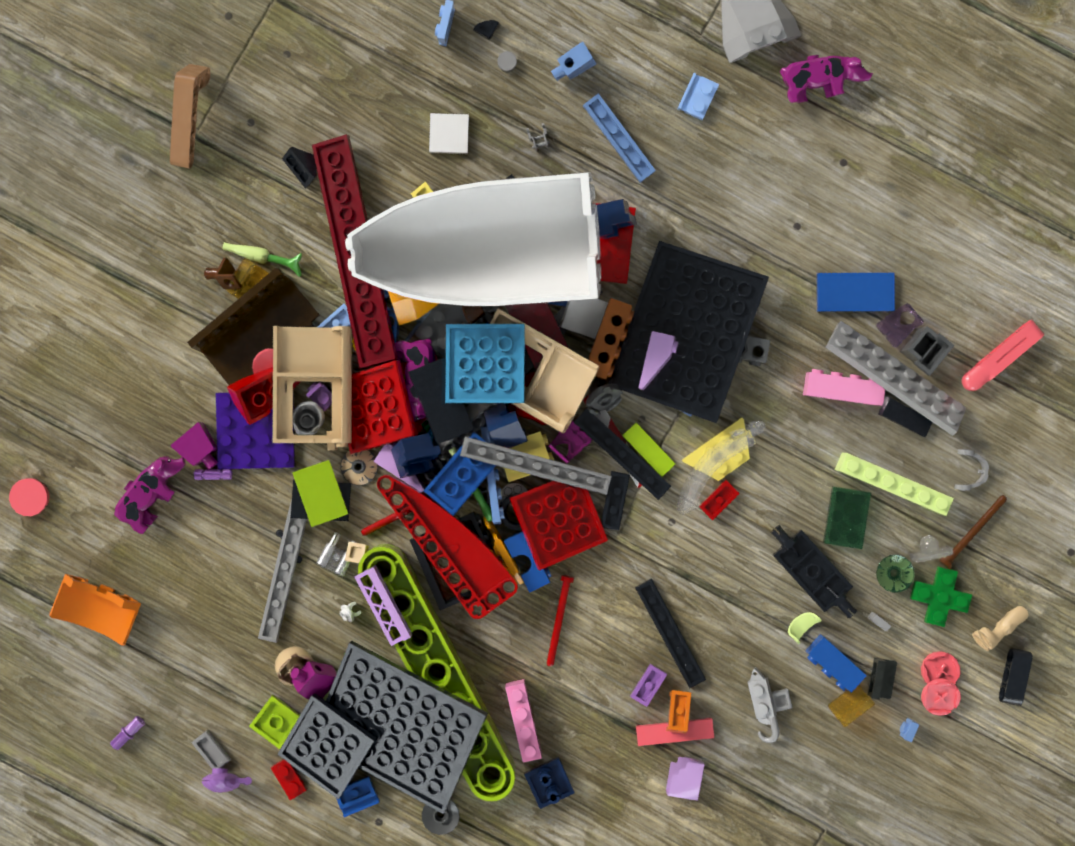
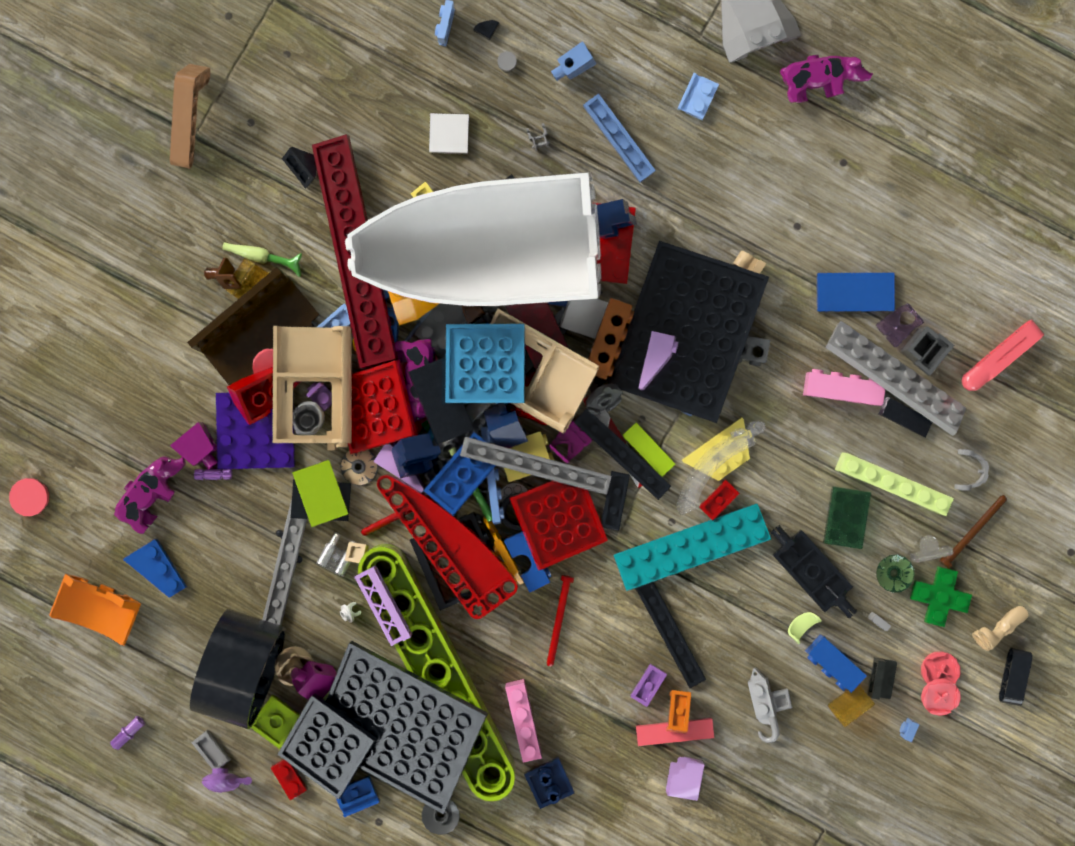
none -> blue wing [123,539,187,598]
none -> black wheel [190,609,286,730]
none -> teal plate [613,503,771,592]
none -> tan leg [733,251,766,273]

